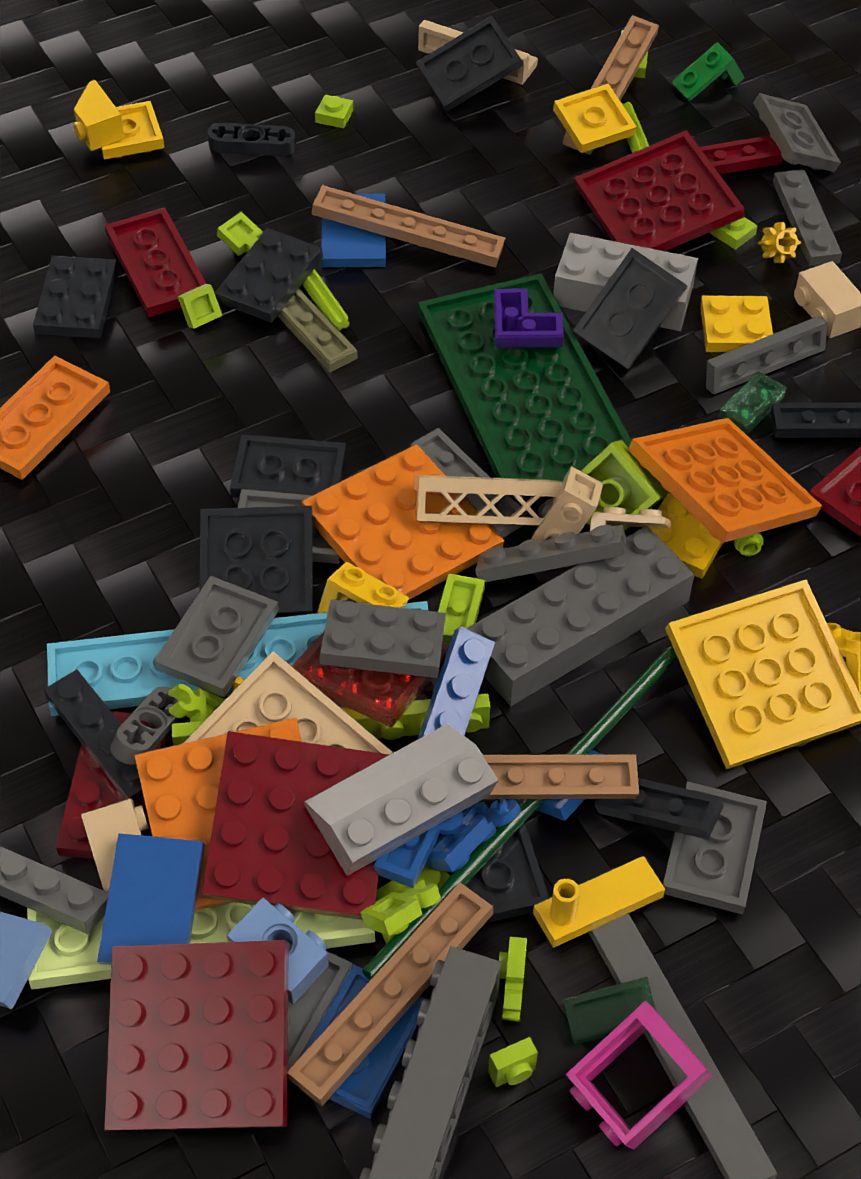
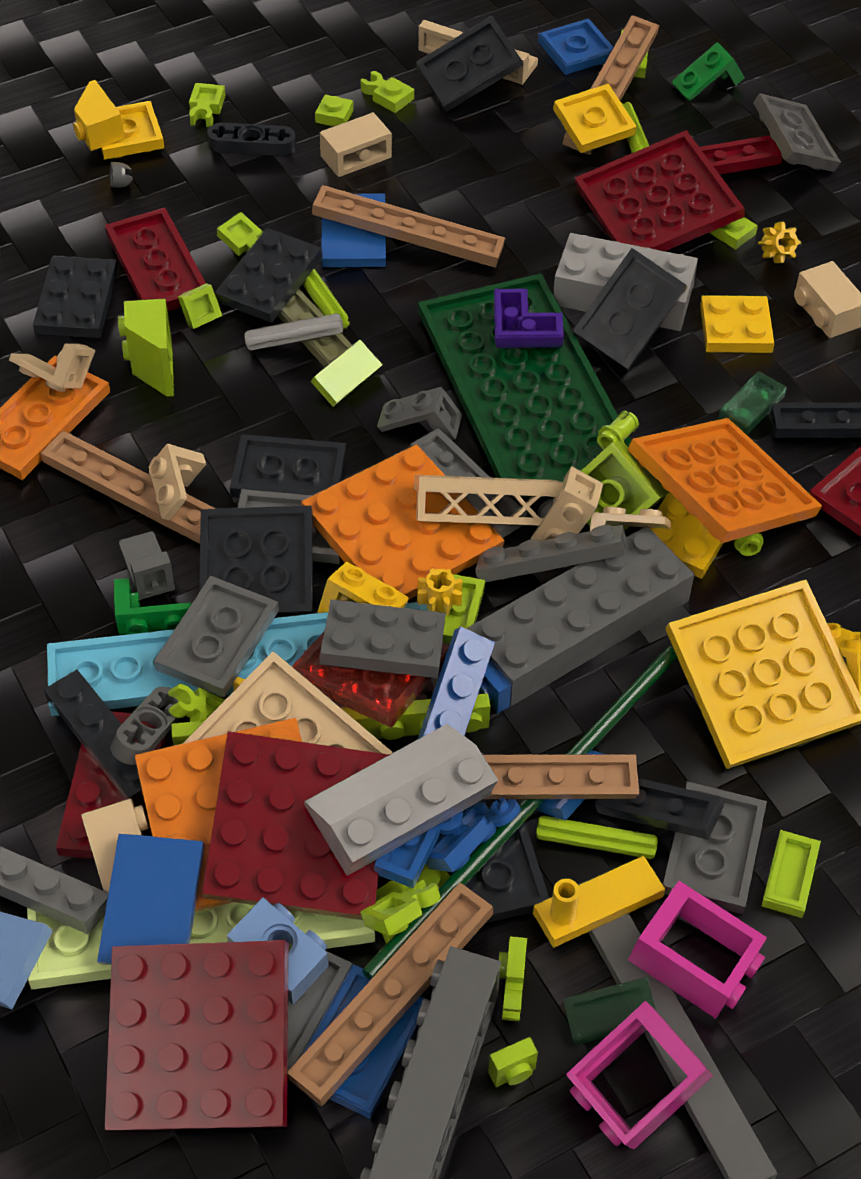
dark grey plate [706,316,827,395] -> none
dark grey plate [773,170,842,267] -> none
none -> tan bracket [9,343,95,392]
none -> medium nougat plate [41,431,215,544]
none -> dark grey hinge [110,162,133,188]
none -> green bracket [114,578,191,636]
none -> lime slope [118,299,174,396]
none -> dark grey bracket [119,531,175,600]
none -> tan bracket [149,444,206,520]
none -> lime plate [189,83,226,127]
none -> light grey axle [245,313,343,350]
none -> tile [311,340,382,407]
none -> tan brick [320,112,392,177]
none -> lime plate [361,71,414,113]
none -> dark grey bracket [377,387,462,440]
none -> yellow gear [417,568,463,615]
none -> blue plate [478,660,511,714]
none -> lime axle [536,816,658,859]
none -> blue tile [538,19,614,75]
none -> lime pin [597,411,639,450]
none -> dark pink window [628,881,767,1019]
none -> lime tile [761,830,821,918]

